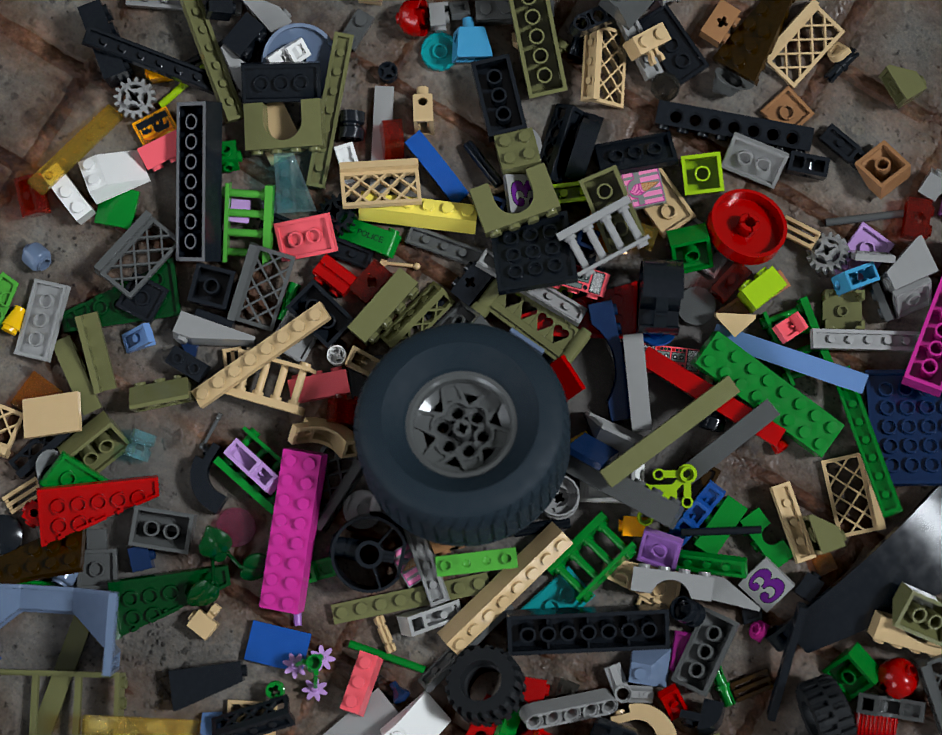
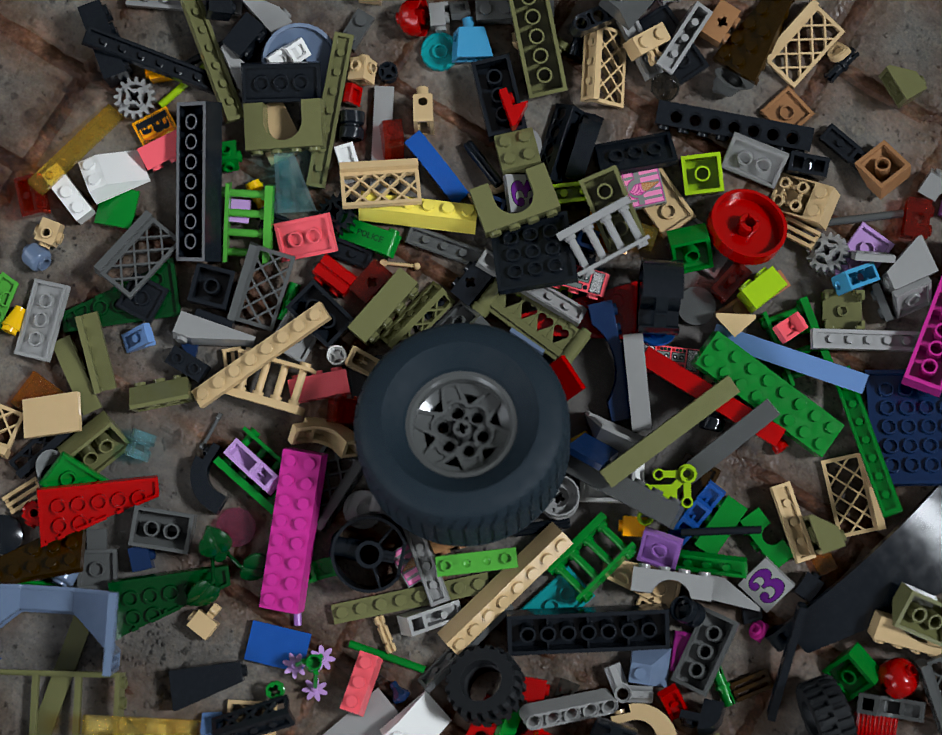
none -> tan brick [34,217,65,250]
none -> yellow cone [245,178,264,209]
none -> red tile [342,83,363,107]
none -> tan brick [347,54,377,86]
none -> red slope [499,87,528,131]
none -> light grey slope [656,1,713,75]
none -> tan slope [770,172,840,231]

